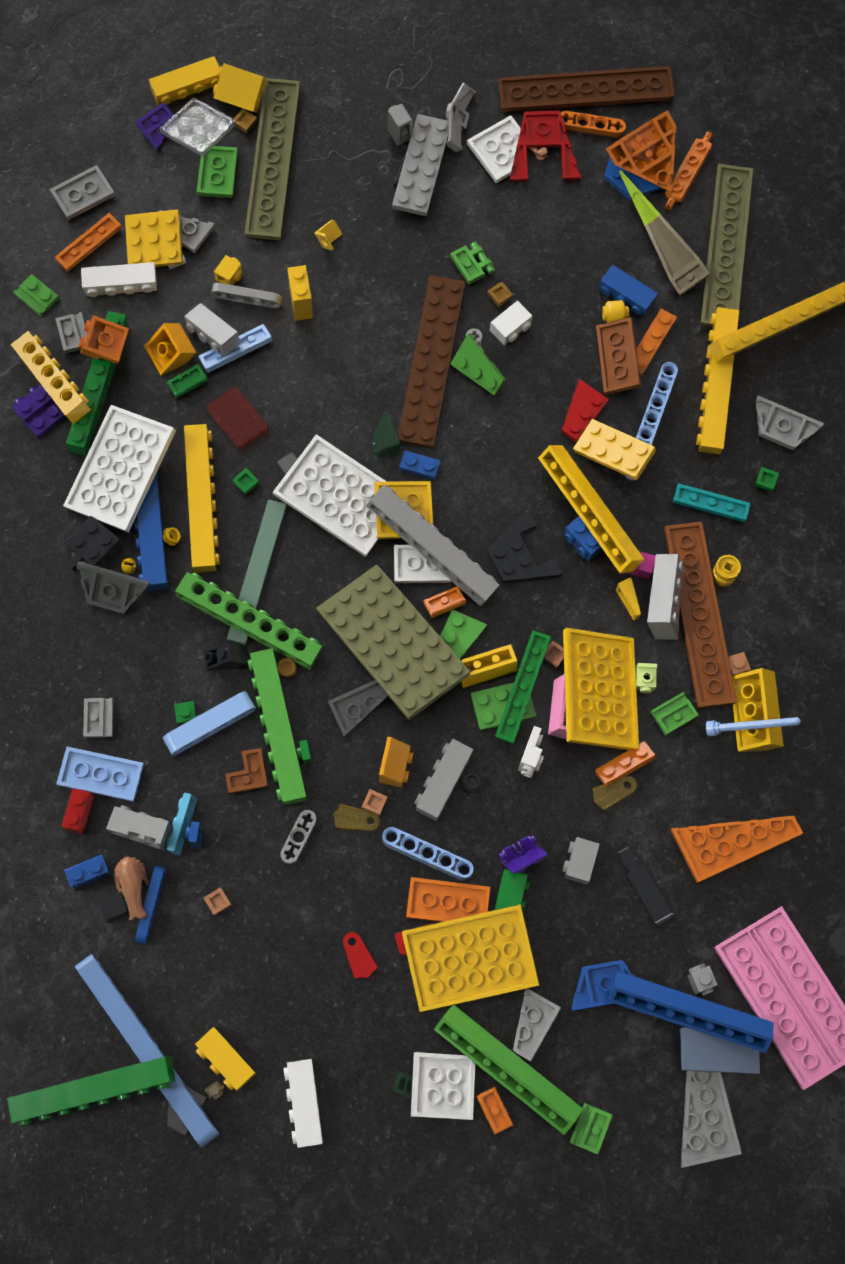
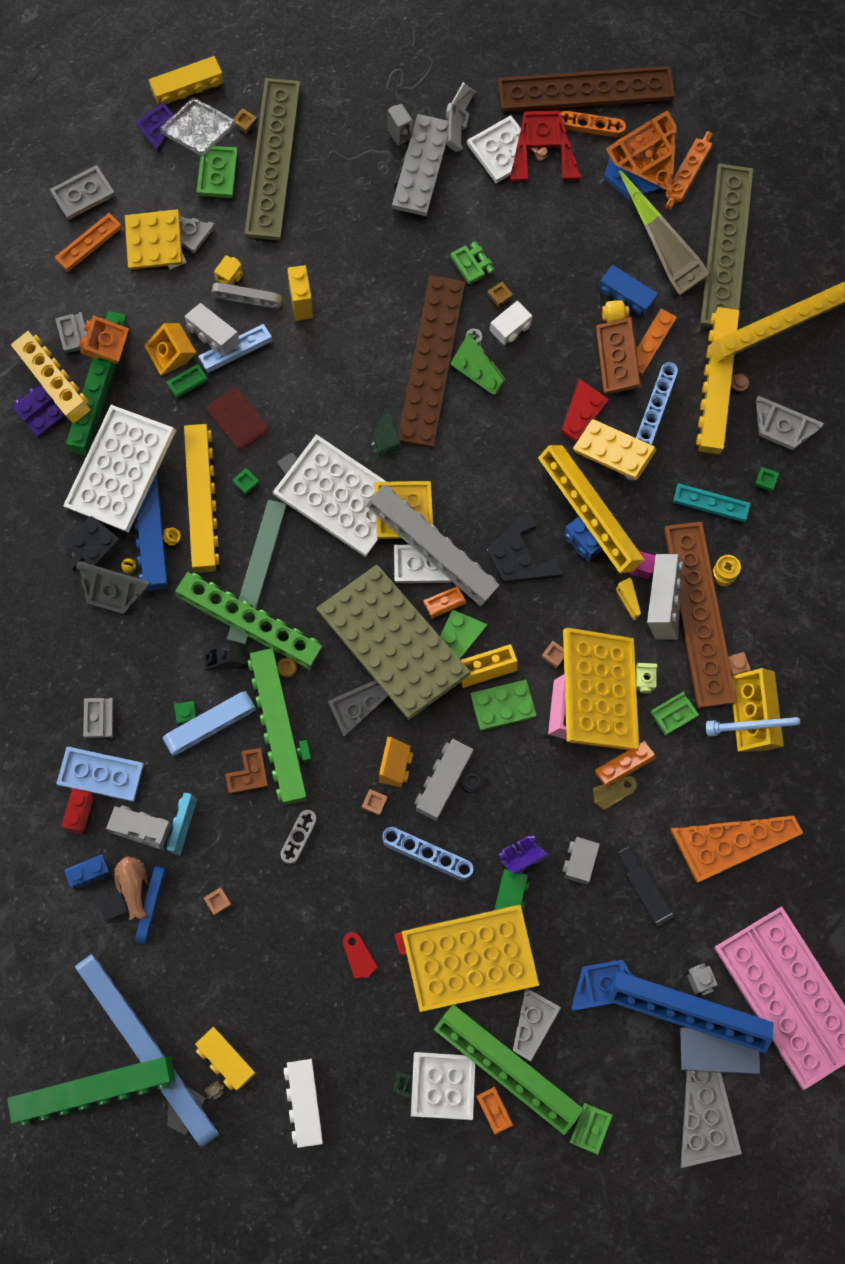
bright green plate [14,274,59,316] -> none
white brick [81,262,157,297] -> none
blue plate [186,822,203,849] -> none
yellow brick [213,63,267,113] -> none
yellow bracket [315,220,342,250] -> none
clear yellow piece [333,804,380,831] -> none
blue plate [399,451,440,480] -> none
orange plate [406,877,490,922] -> none
green plate [495,630,551,744] -> none
white plate [518,726,544,778] -> none
none -> nougat plate [731,374,749,392]

